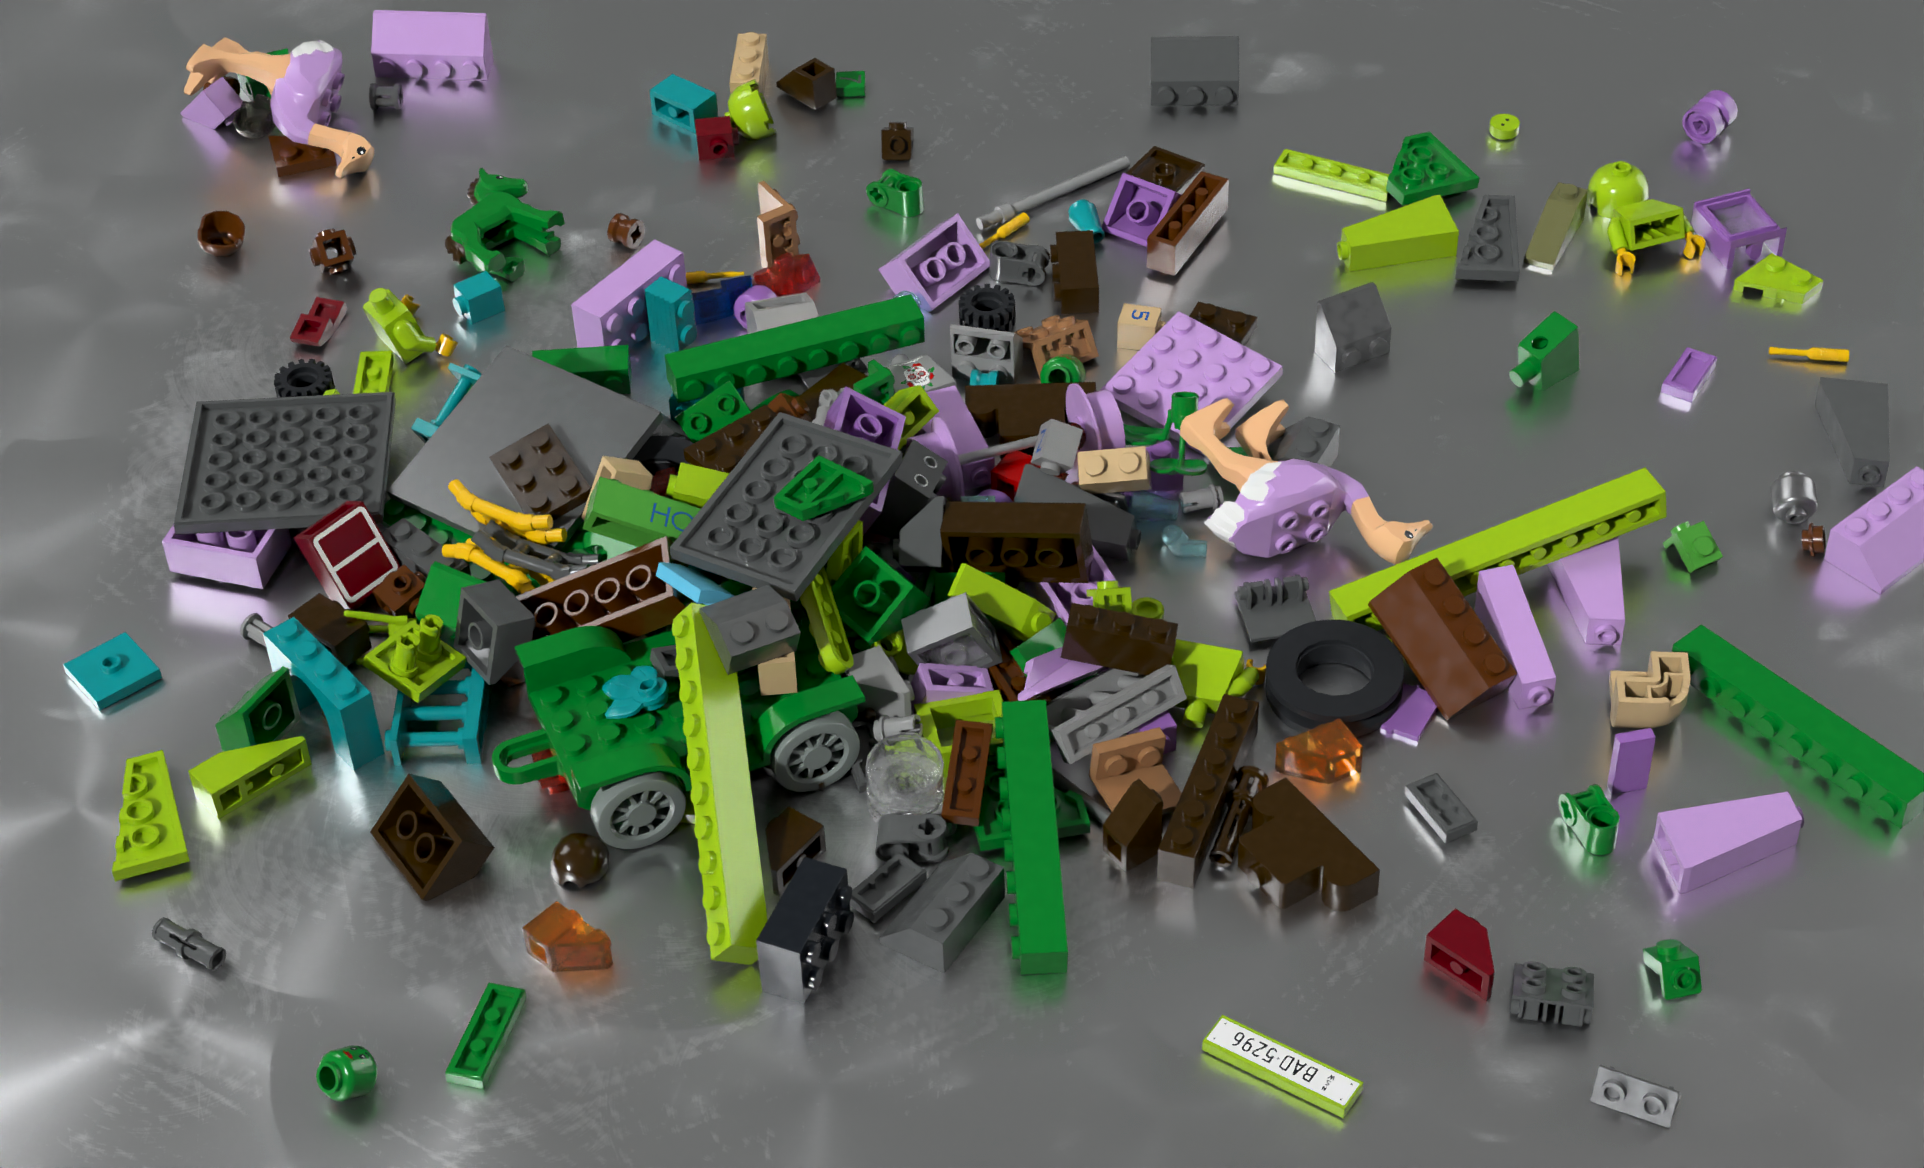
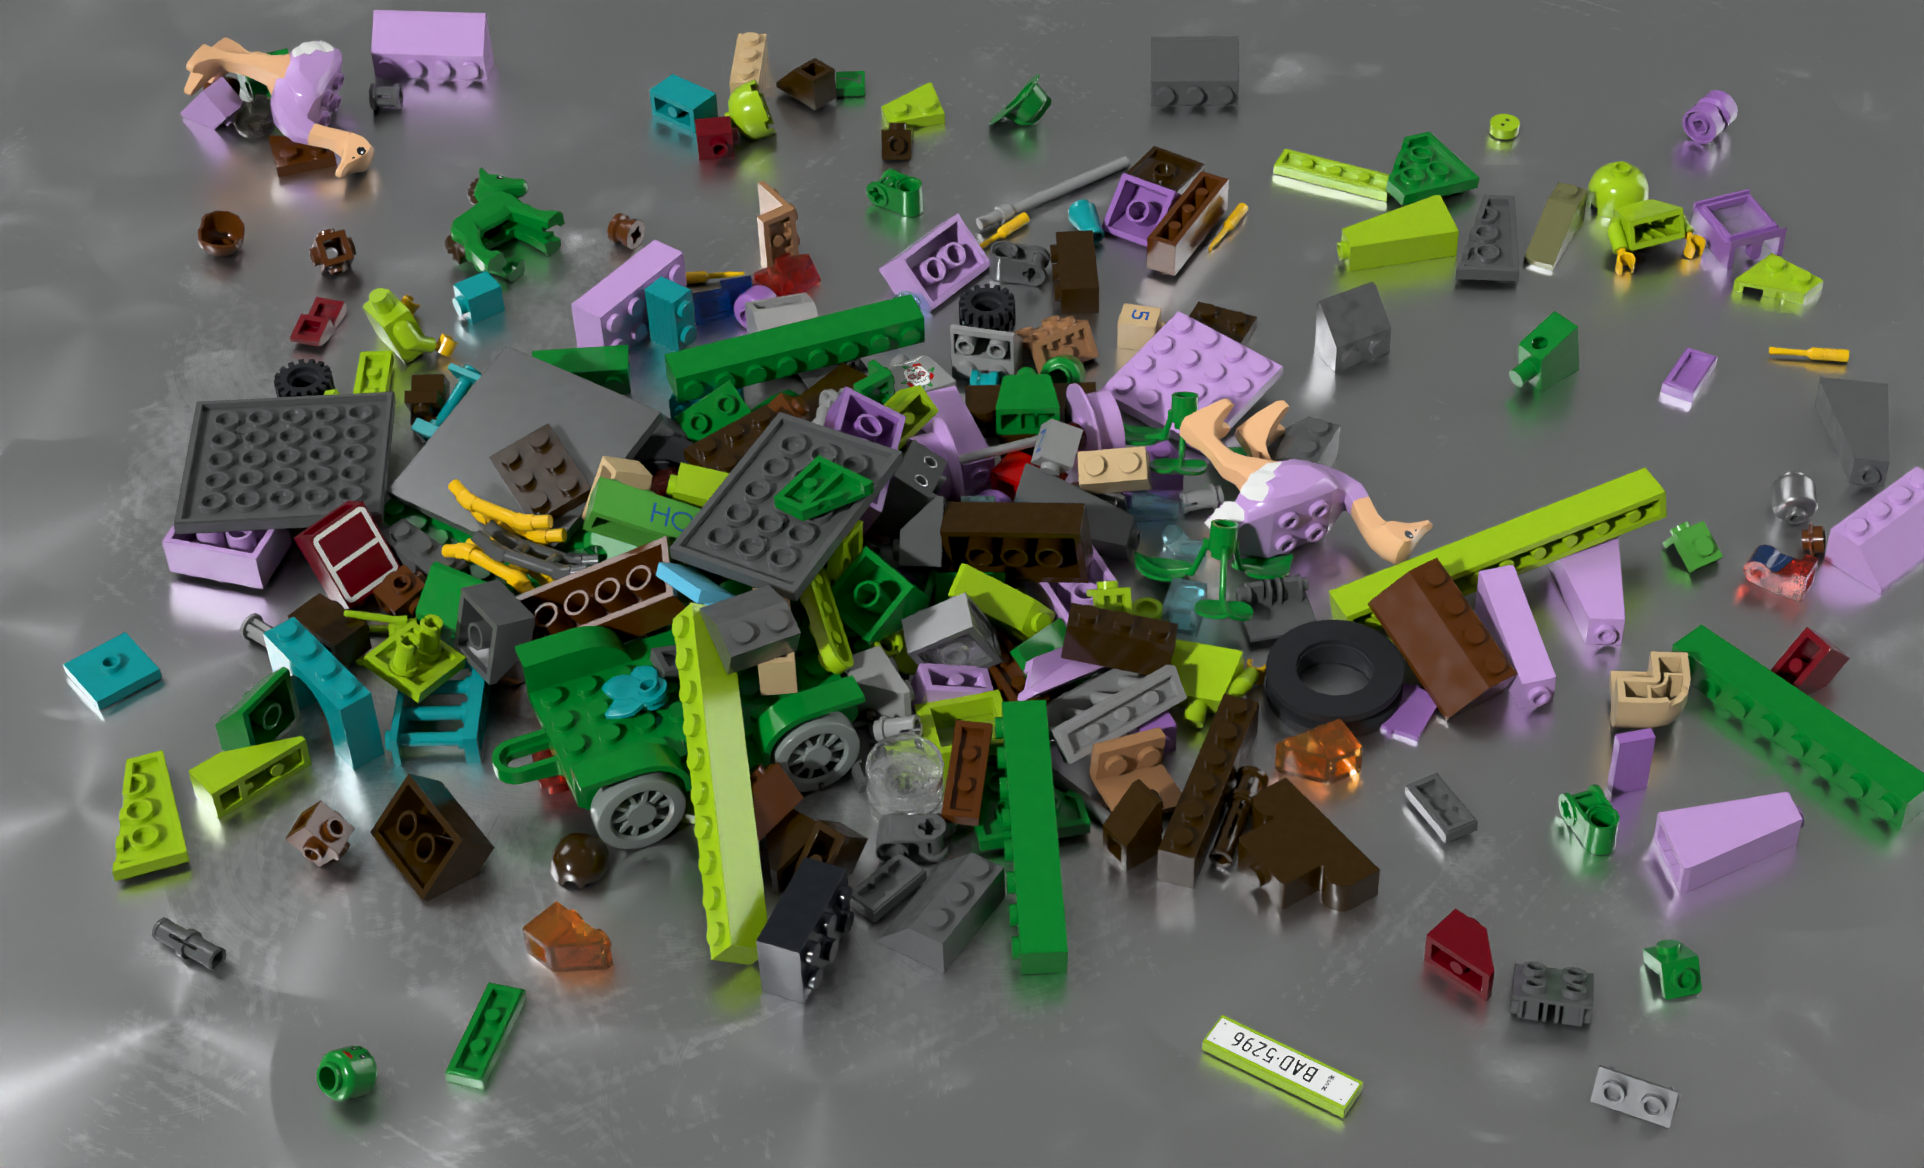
none -> brick [285,800,355,867]
none -> dark brown brick [404,374,450,426]
none -> reddish brown slope [749,763,804,842]
none -> dark brown slope [786,819,868,888]
none -> lime wing [881,82,945,128]
none -> green piece [989,74,1052,125]
none -> green torso [996,367,1060,435]
none -> green plant [1134,519,1293,622]
none -> clear light blue brick [1163,577,1207,637]
none -> yellow piece [1208,203,1249,252]
none -> clear red leg [1743,545,1819,602]
none -> dark red slope [1771,627,1850,695]

